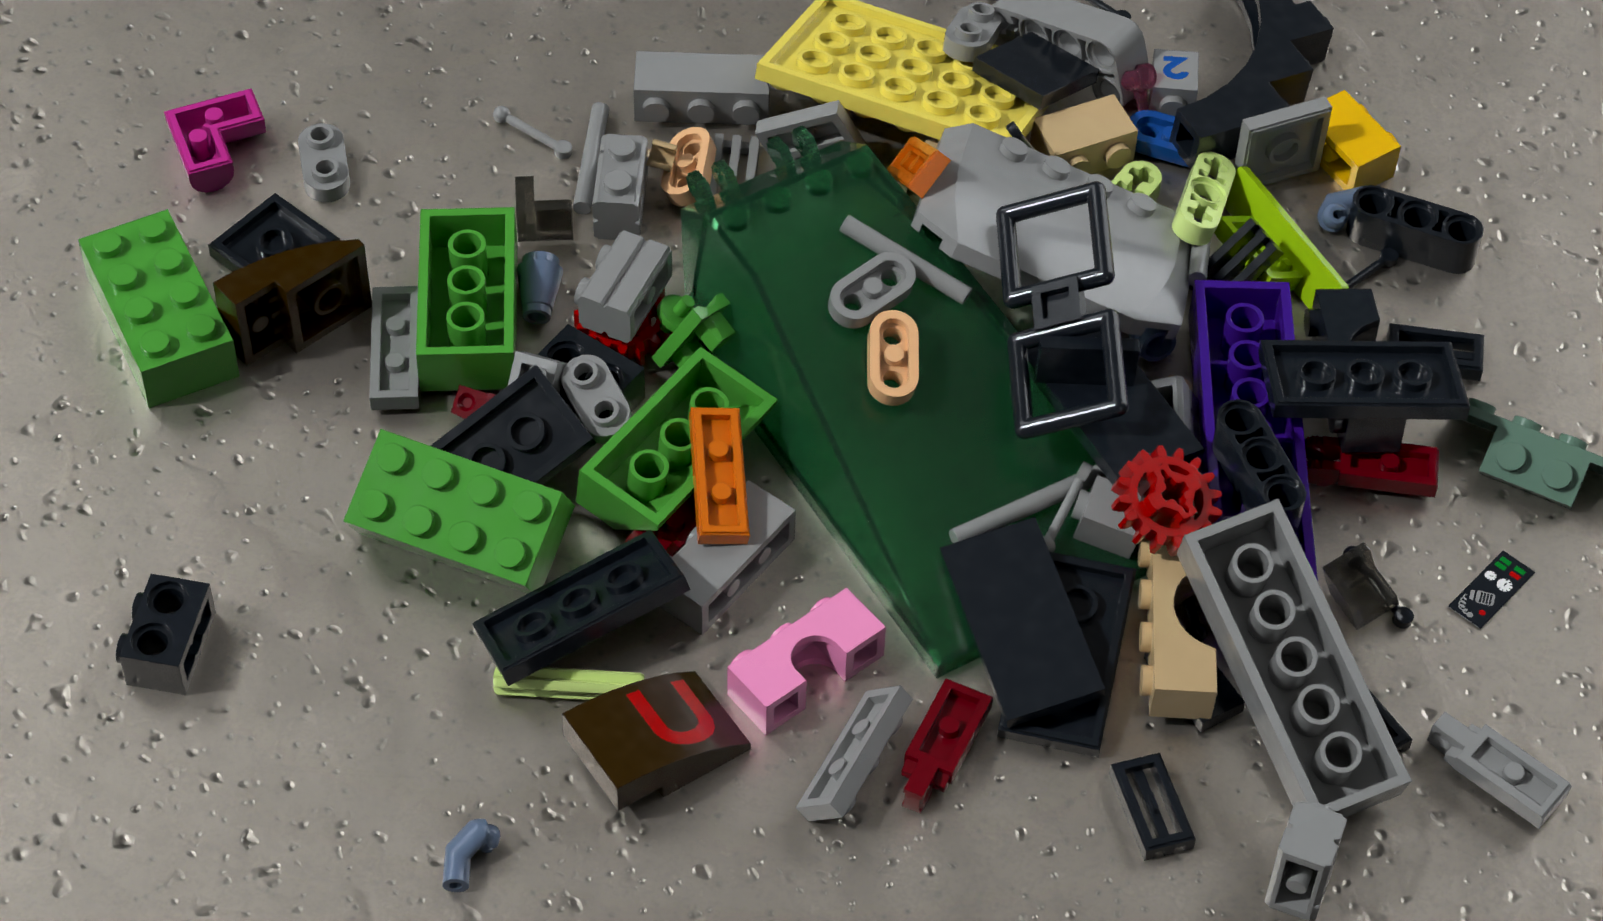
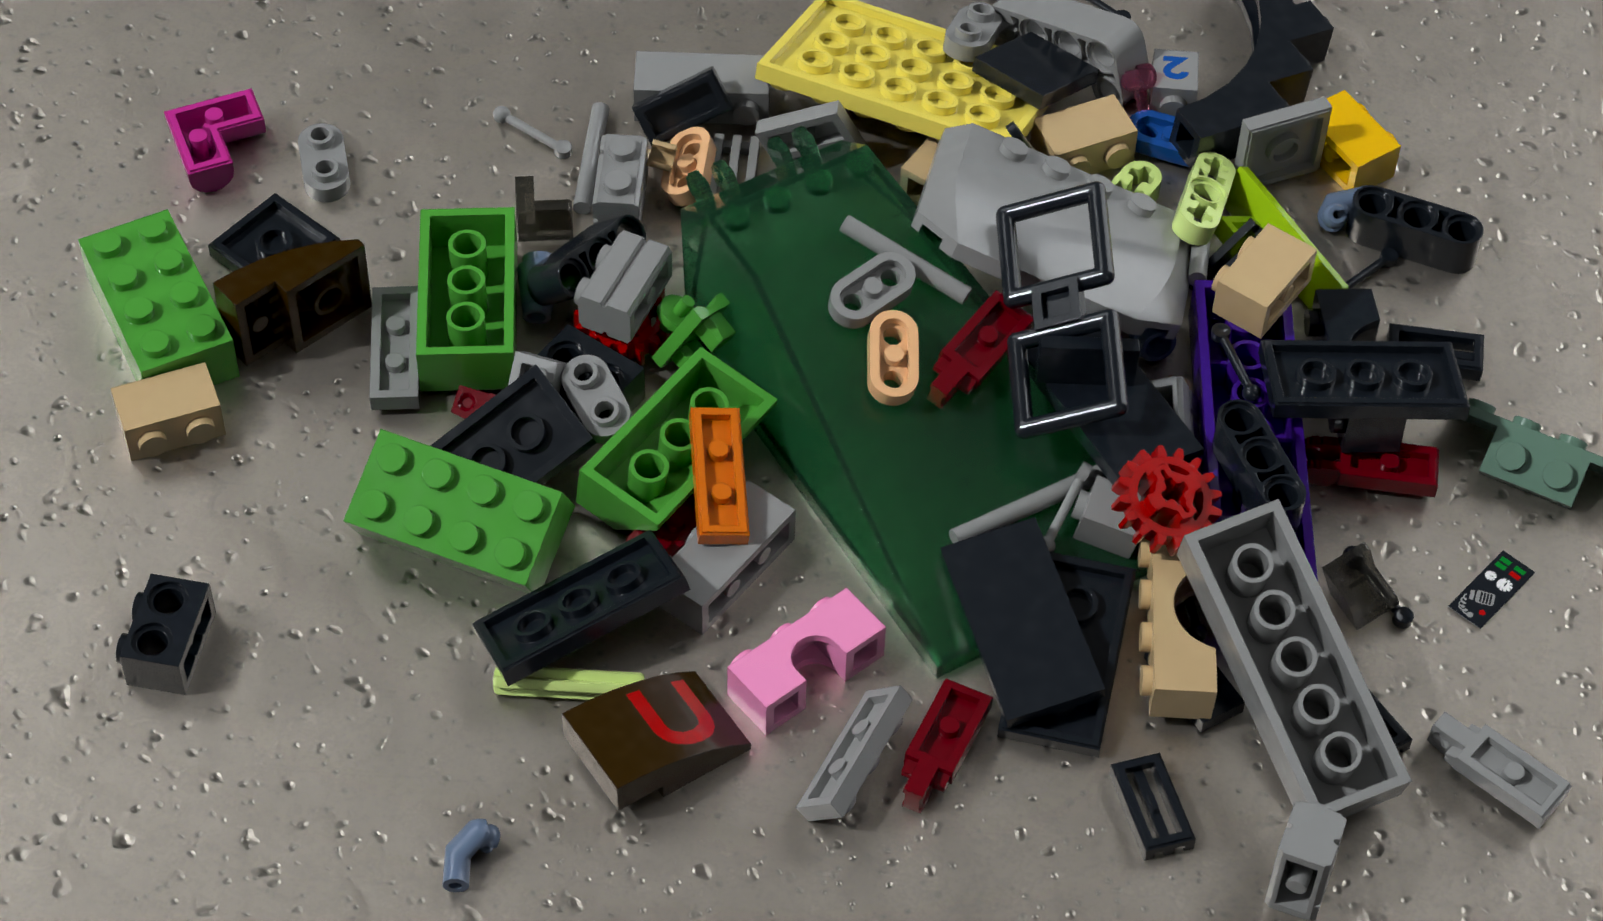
orange tile [886,136,951,198] -> none
none -> tan brick [110,362,226,461]
none -> black beam [527,214,646,306]
none -> black tile [632,66,734,146]
none -> dark red hinge [926,290,1034,409]
none -> black hinge [1211,323,1261,403]
none -> tan brick [1212,223,1317,339]

